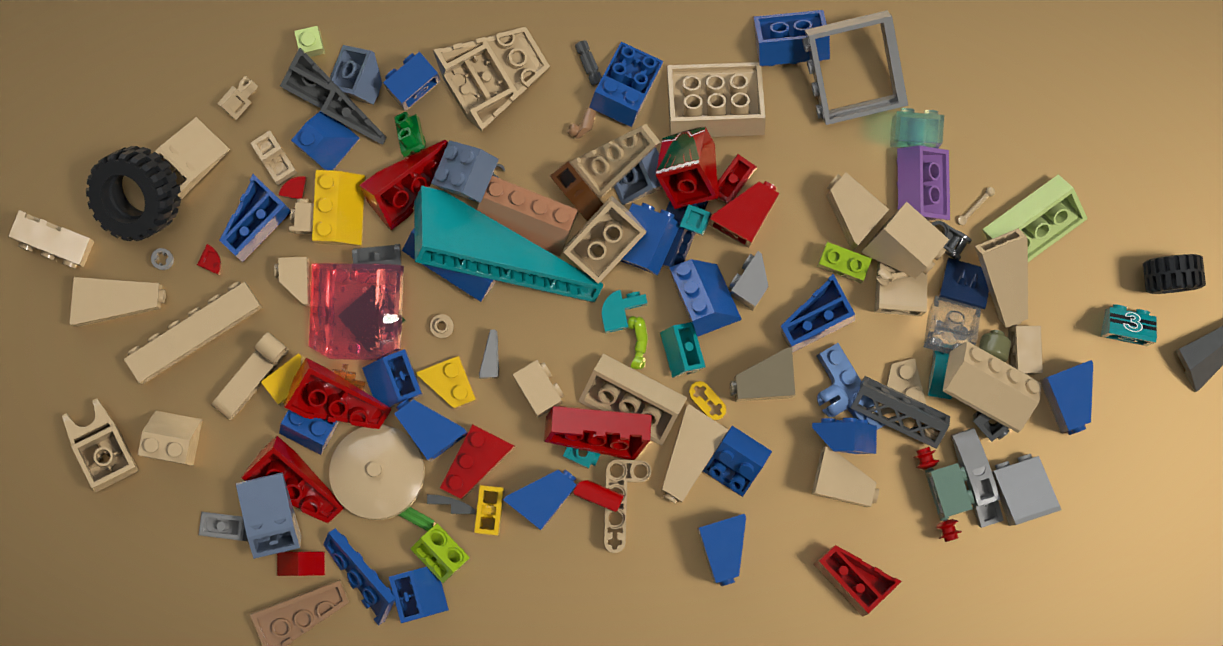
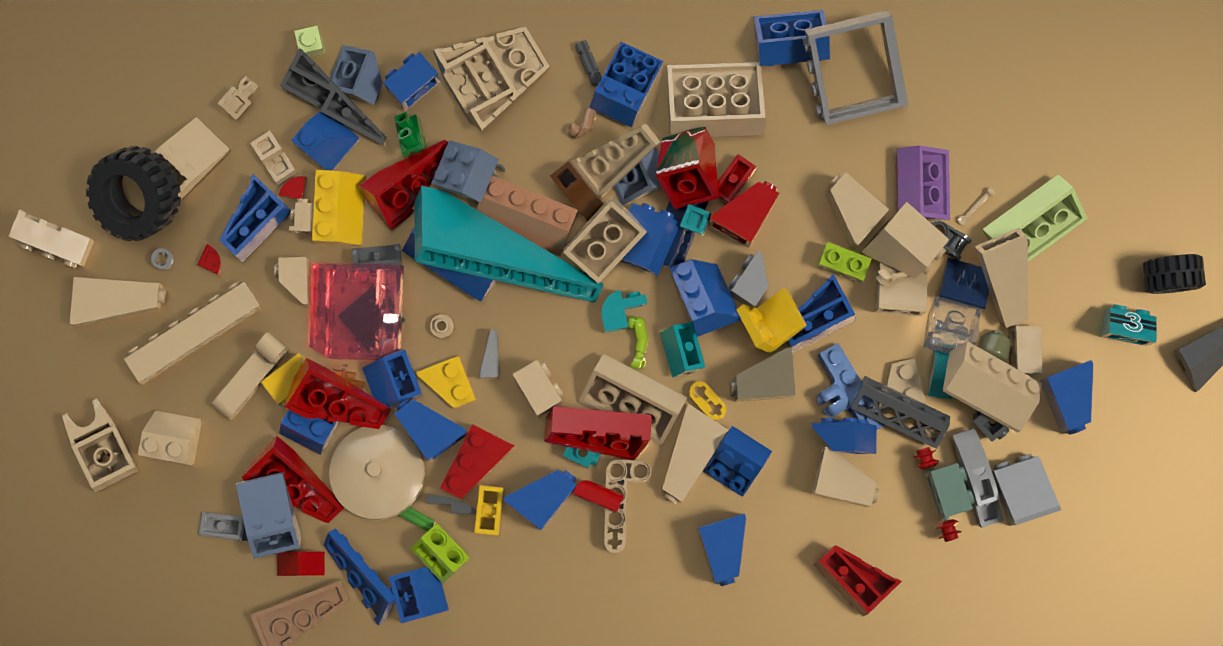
clear light blue brick [890,108,944,148] -> none
none -> yellow bracket [736,288,806,353]

